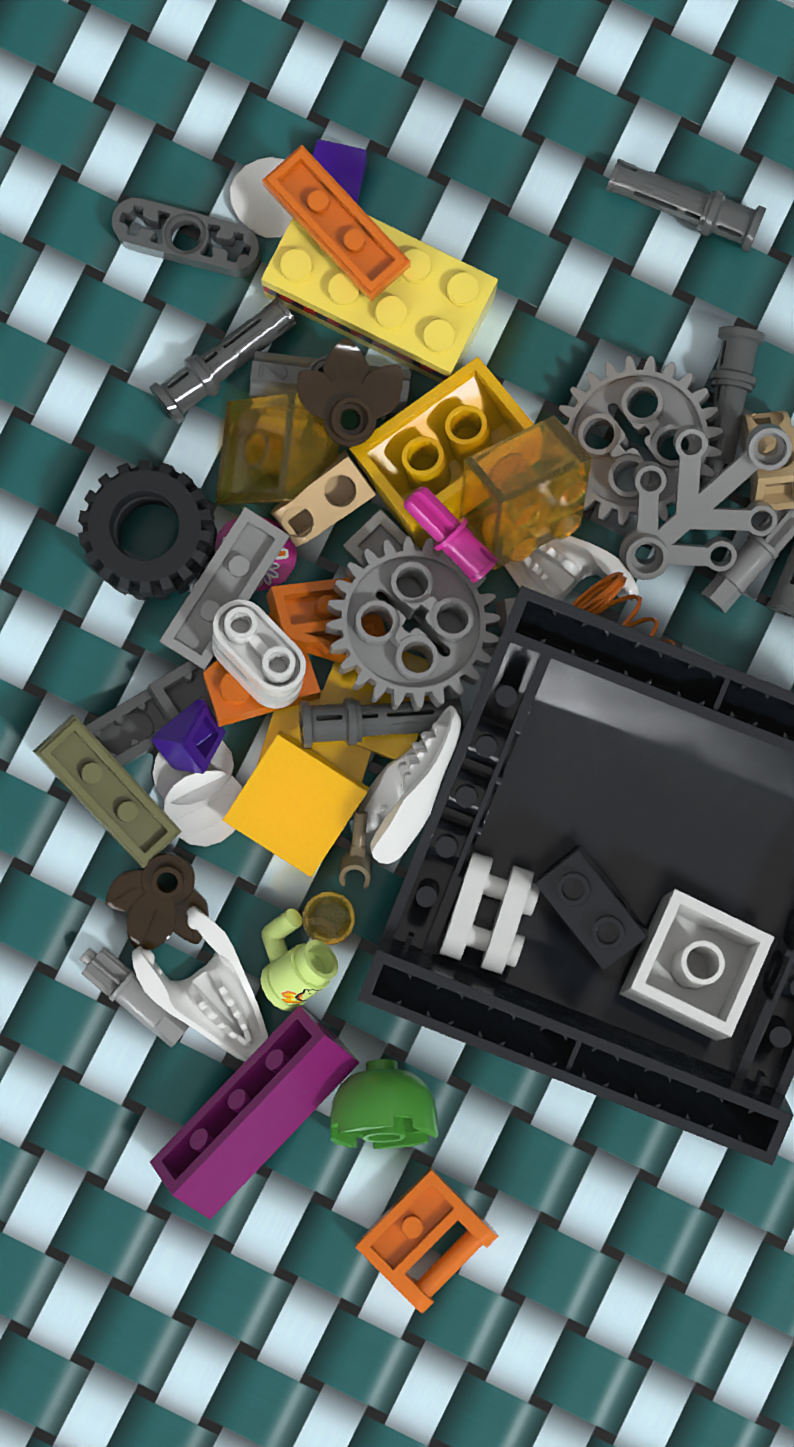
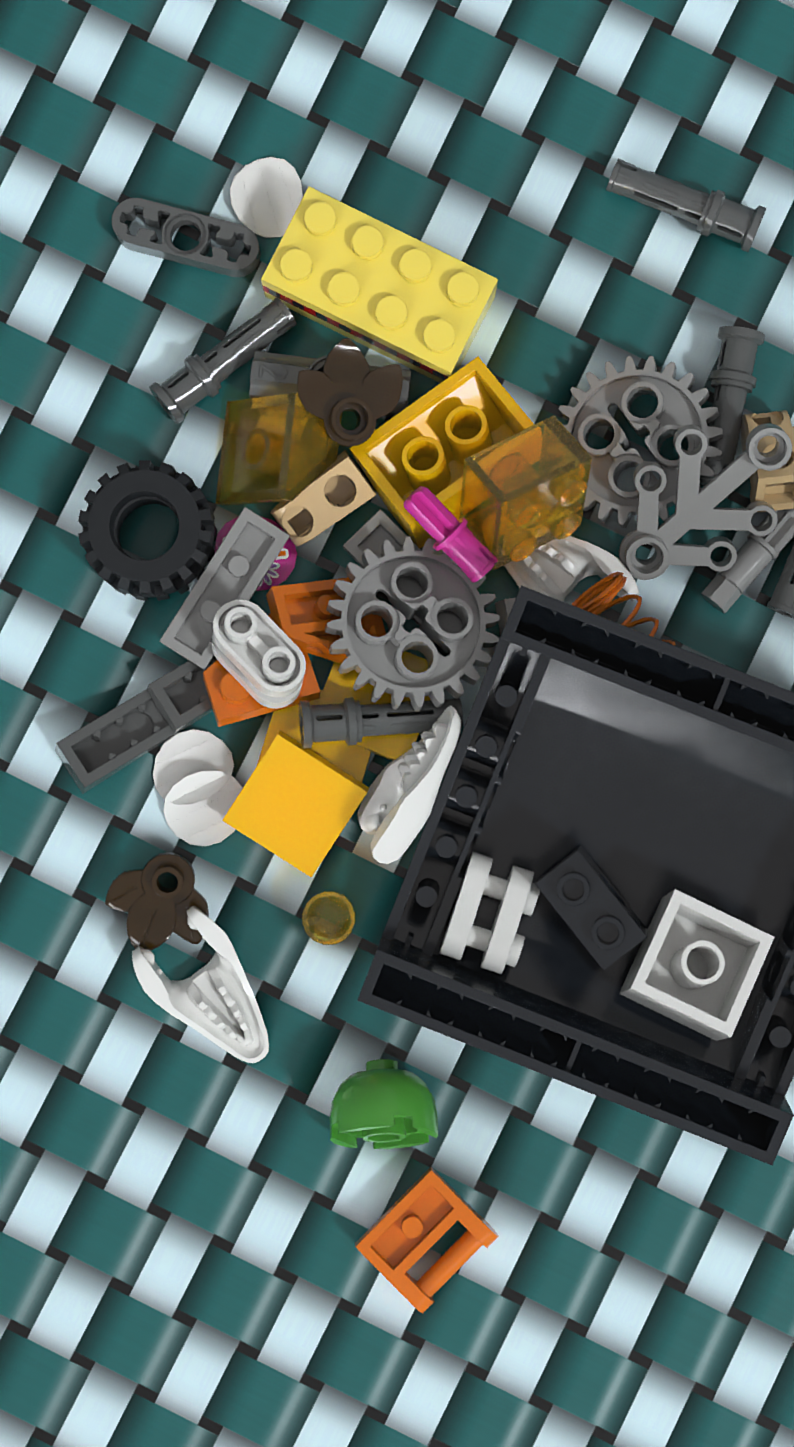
olive tile [33,715,182,868] -> none
light grey piece [79,947,190,1048] -> none
magenta brick [149,1005,360,1220] -> none
dark purple slope [151,699,226,774] -> none
yellowish green piece [260,908,338,1011] -> none
orange tile [262,145,411,302] -> none
dark purple slope [313,139,367,204] -> none
dark tan hand [339,810,372,888] -> none

